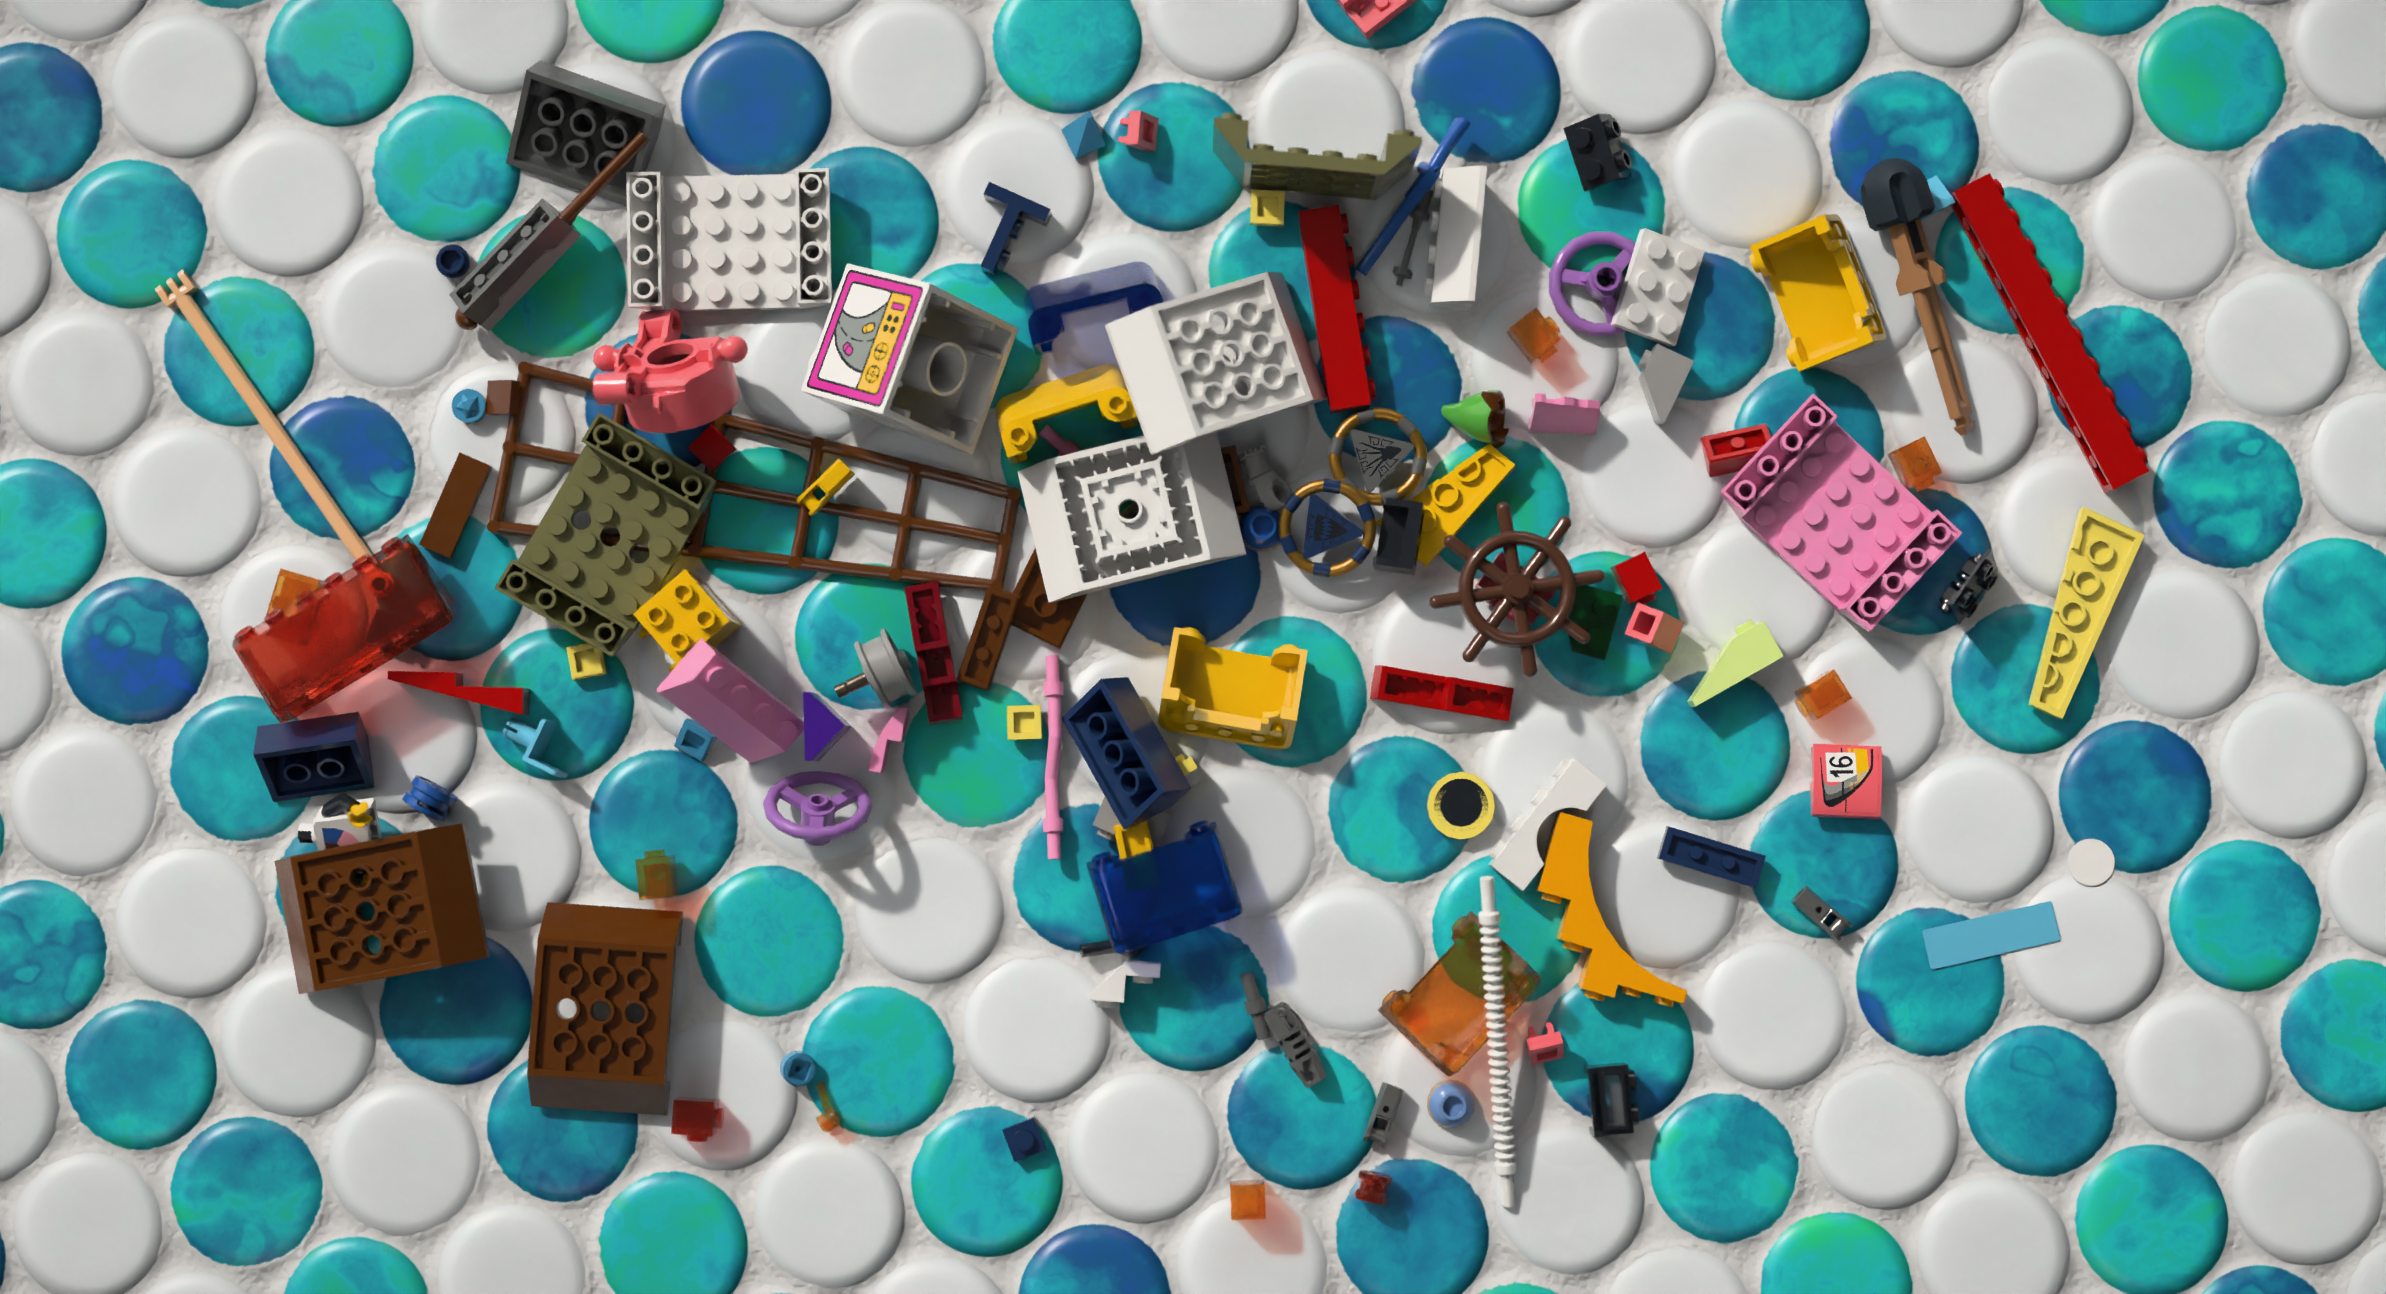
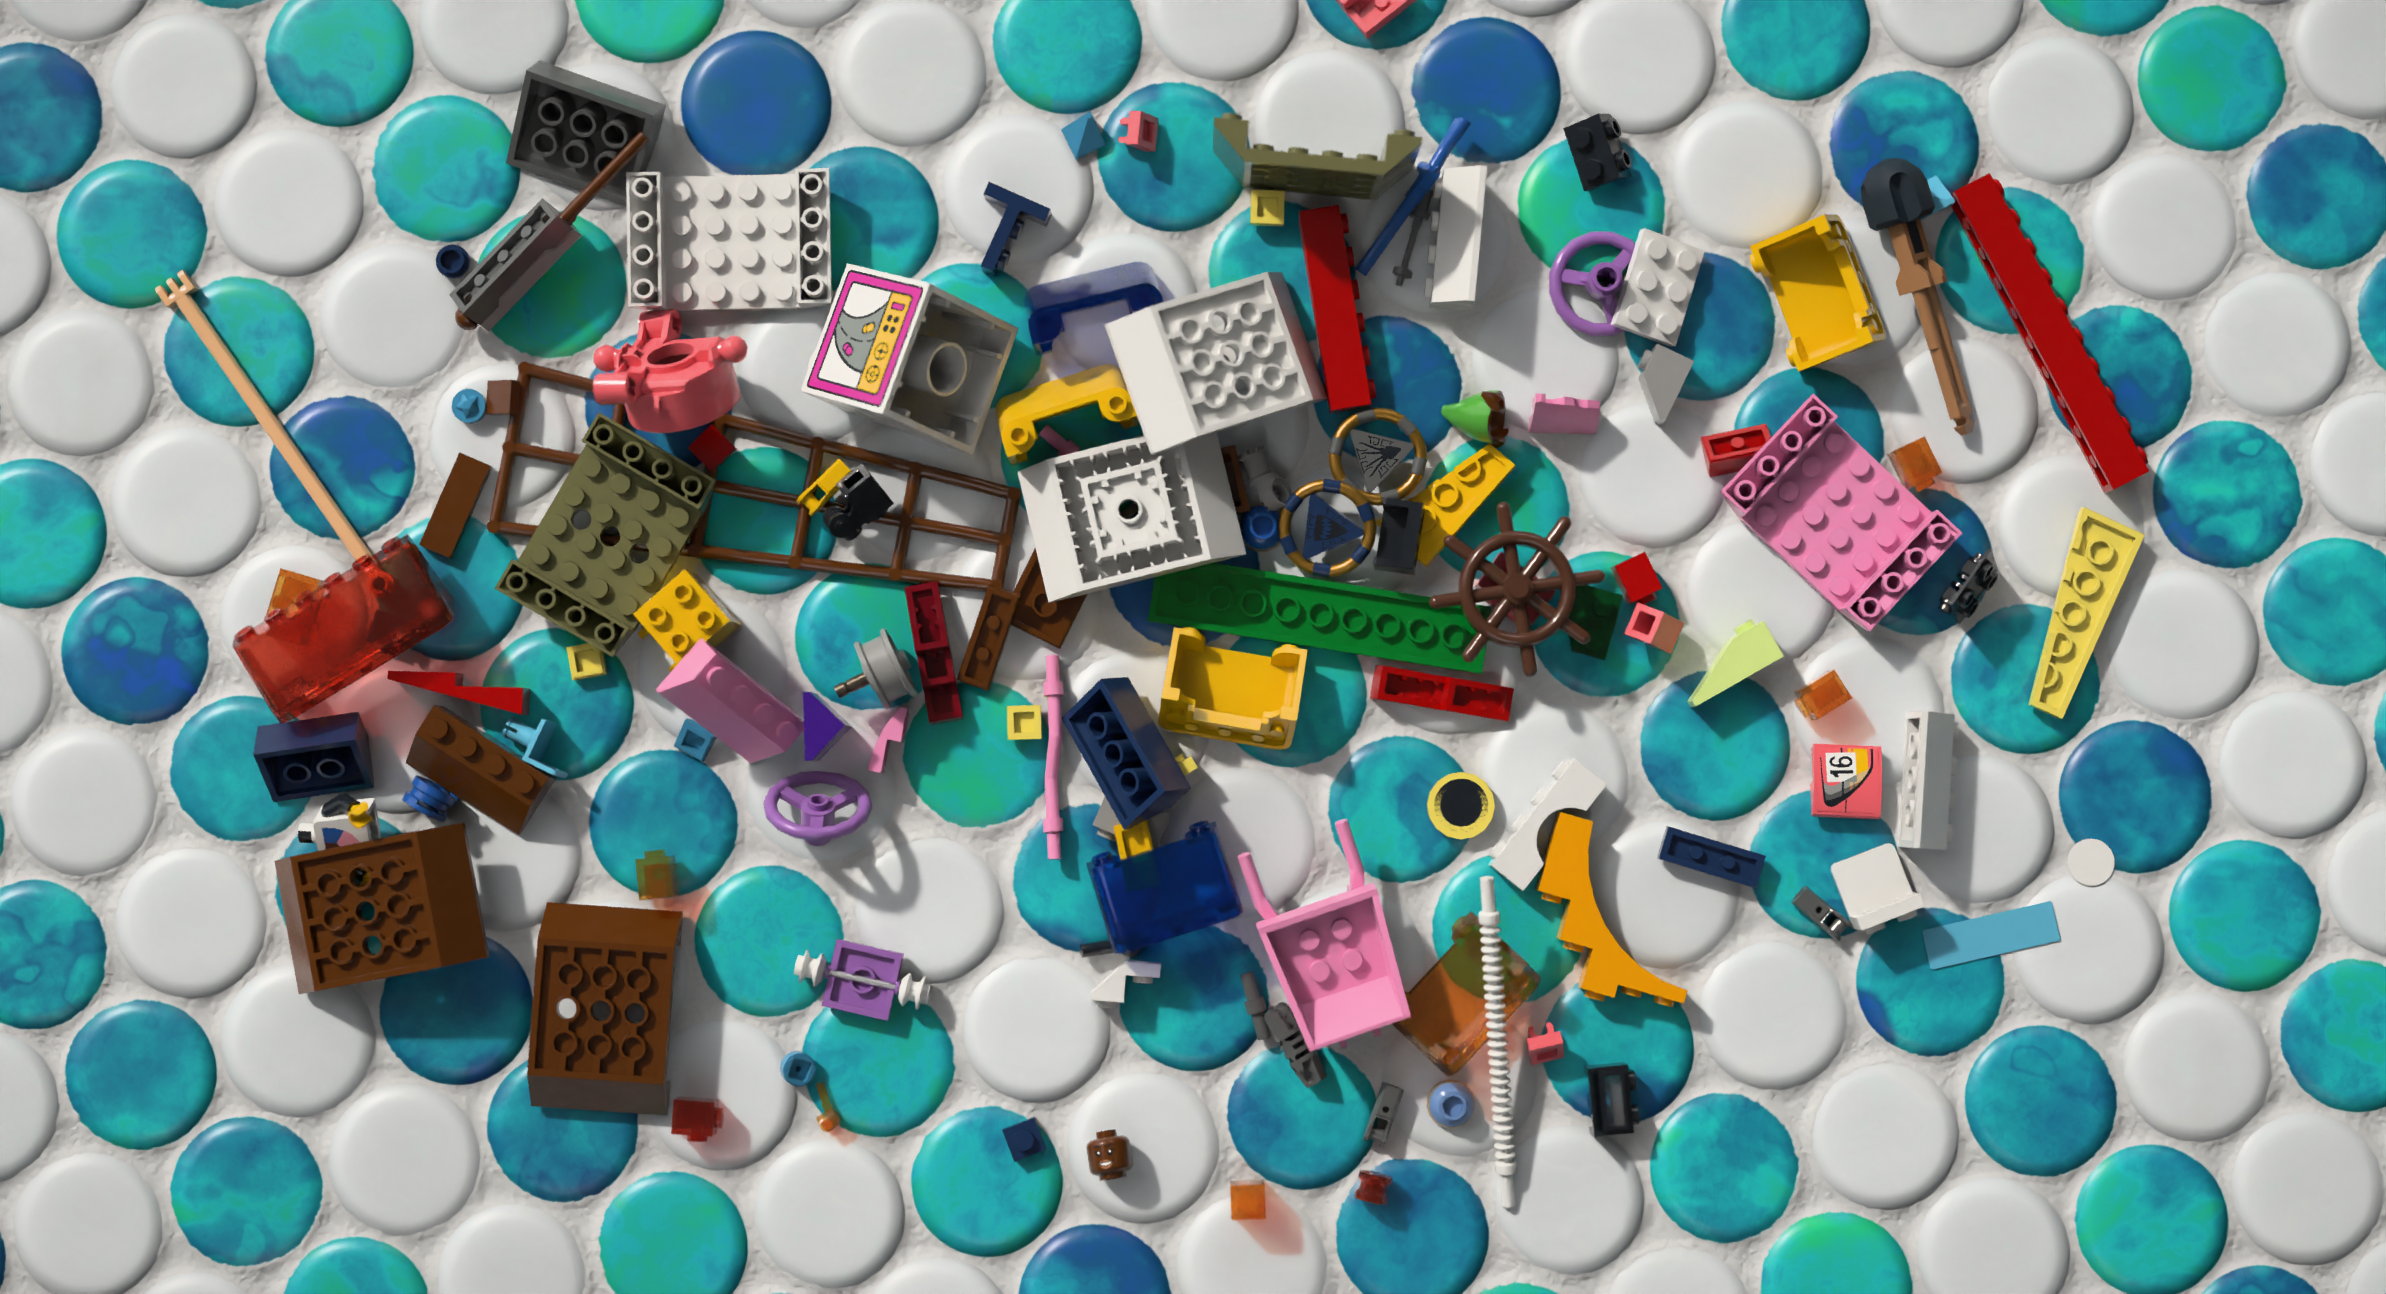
clear orange brick [1506,307,1561,364] -> none
none -> reddish brown slope [406,705,556,835]
none -> medium lavender plate [794,939,931,1021]
none -> black brick [823,463,894,541]
none -> reddish brown head [1086,1129,1133,1181]
none -> green plate [1148,563,1492,674]
none -> bright pink piece [1238,819,1411,1052]
none -> white bracket [1830,843,1925,934]
none -> white slope [1898,711,1959,850]

